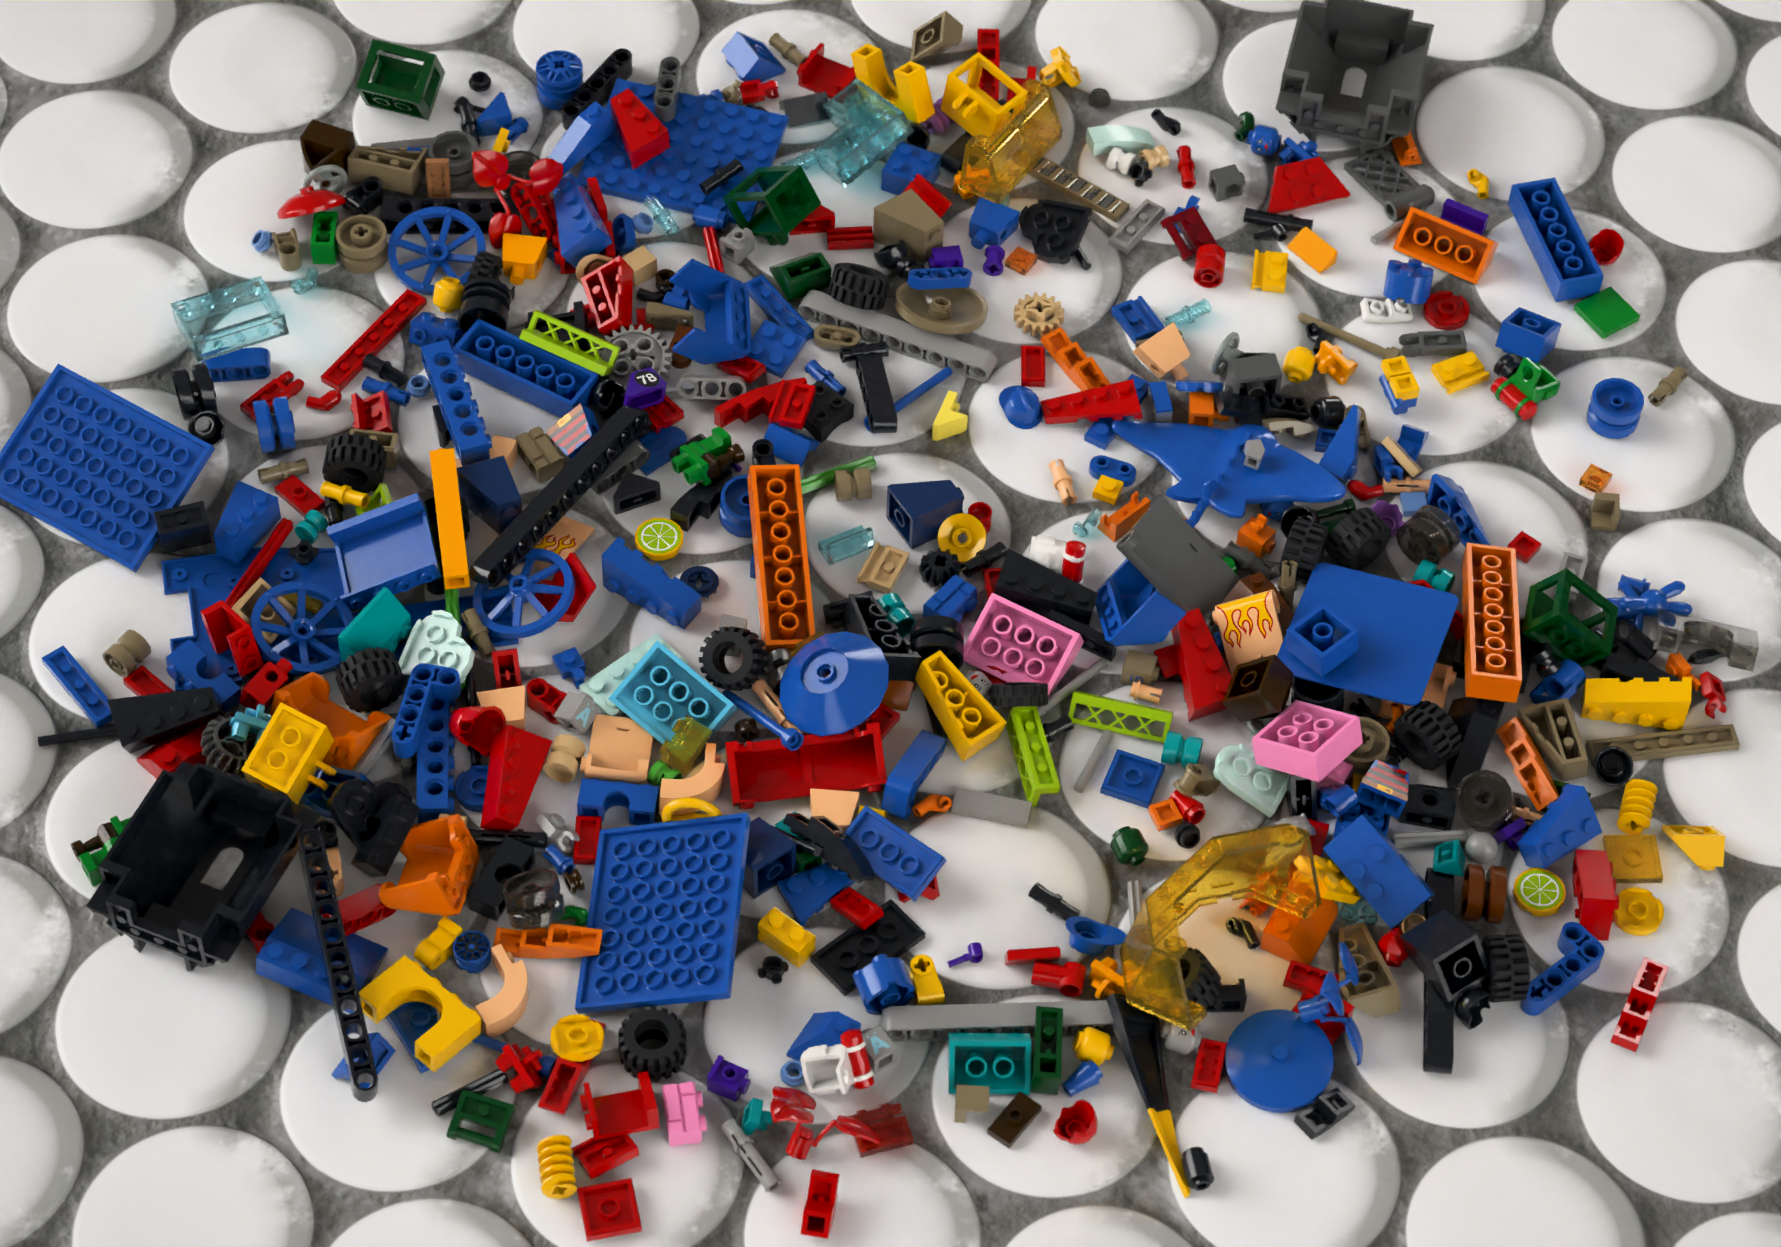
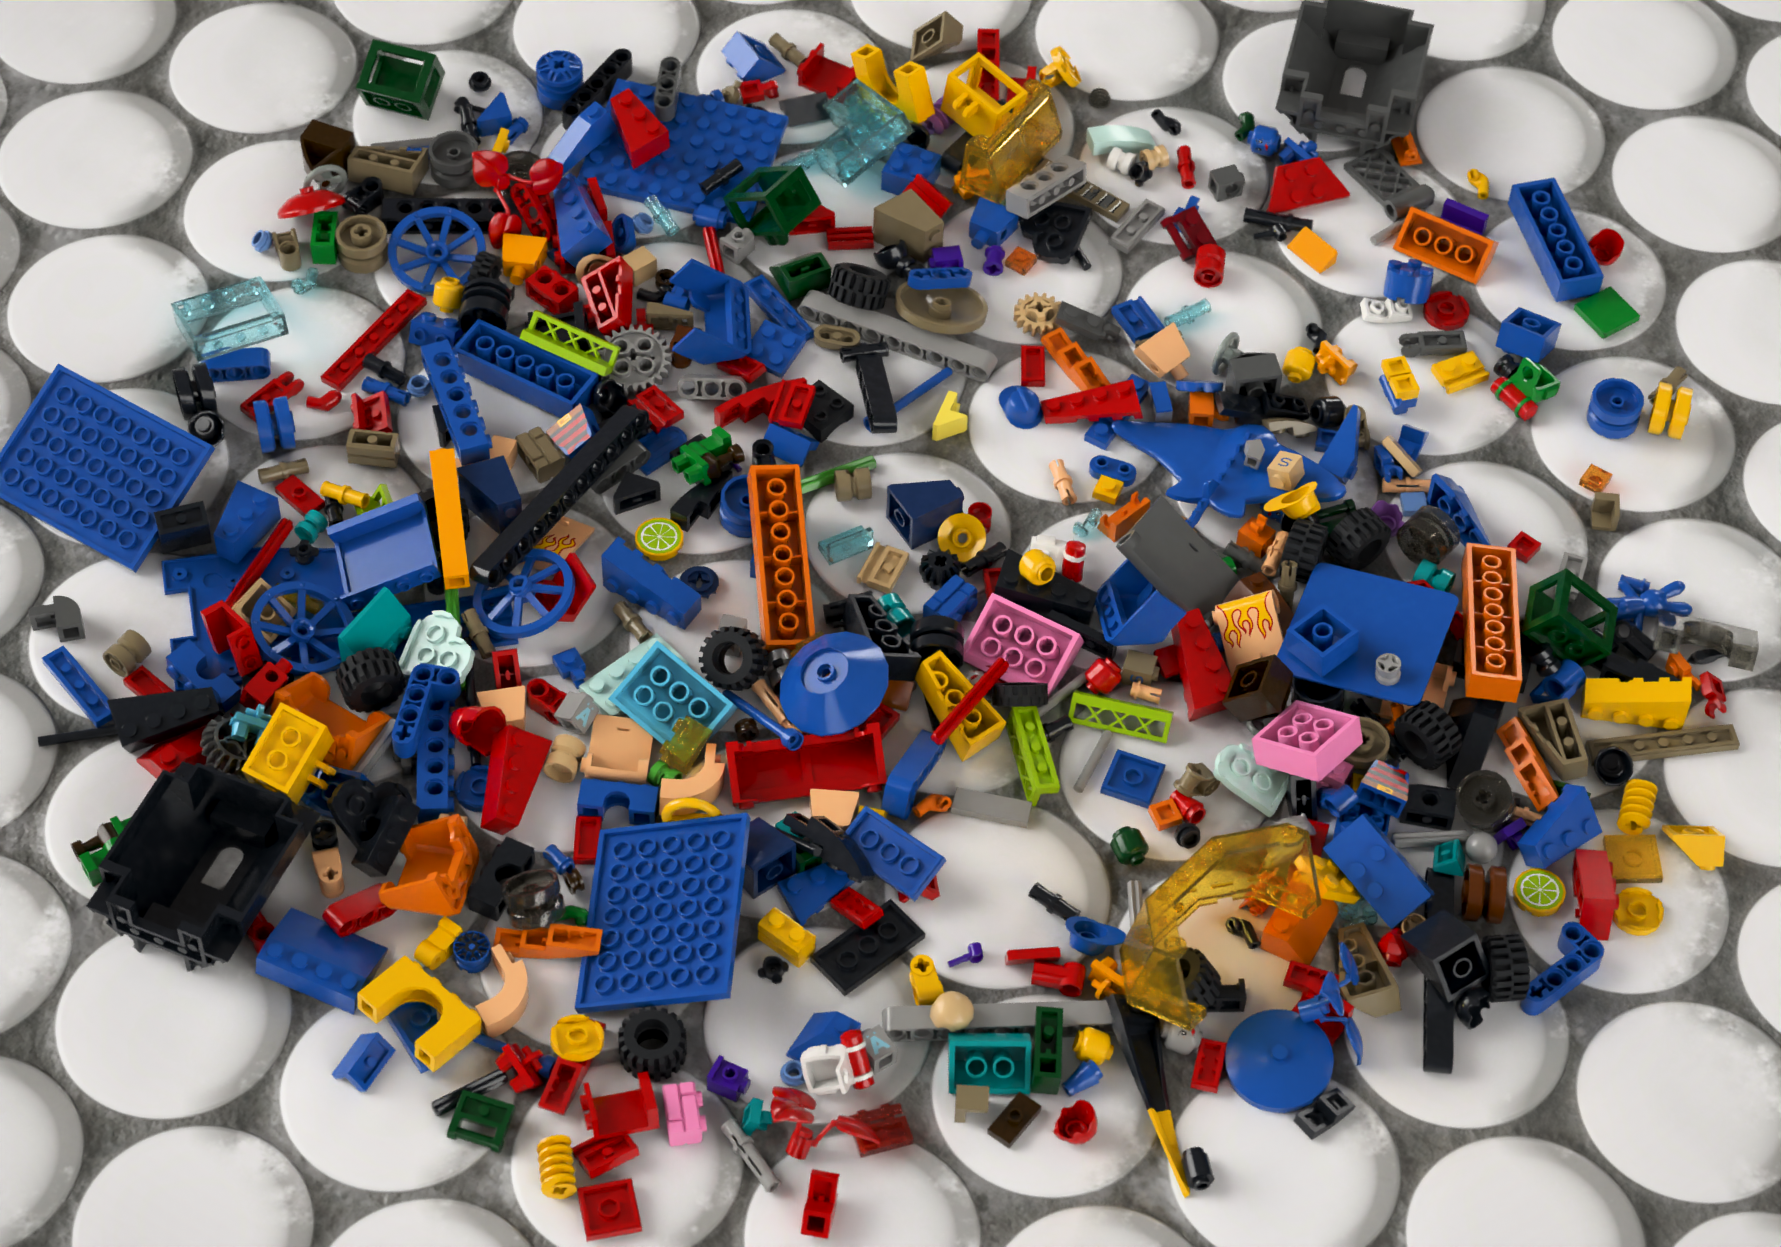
black beam [299,829,378,1102] -> none
black tyre [322,434,387,494] -> none
medium nougat plate [425,158,452,198] -> none
black pin [468,828,547,849] -> none
light grey plate [535,812,580,852] -> none
dark purple slope [623,367,667,409] -> none
blue pin [805,359,847,396] -> none
blue brick [852,954,915,1015] -> none
teal wheel [1161,731,1203,769] -> none
yellow plate [1251,249,1288,293] -> none
dark tan piece [1298,313,1402,360] -> none
red arm [1347,480,1384,501] -> none
red slope [1611,957,1669,1052] -> none
none -> dark grey brick [28,596,86,642]
none -> red brick [525,265,579,315]
none -> dark tan pin [613,601,653,644]
none -> tan hair [930,991,974,1032]
none -> red axle [931,658,1009,745]
none -> light grey brick [1006,155,1086,219]
none -> yellow head [1019,549,1056,586]
none -> dark grey hinge [1054,301,1121,343]
none -> red head [1085,657,1122,695]
none -> light nougat pin [1261,530,1289,576]
none -> yellow piece [1263,482,1320,519]
none -> tan brick [1267,450,1305,491]
none -> light grey wheel [1375,653,1401,686]
none -> yellow wheel [1647,382,1693,440]

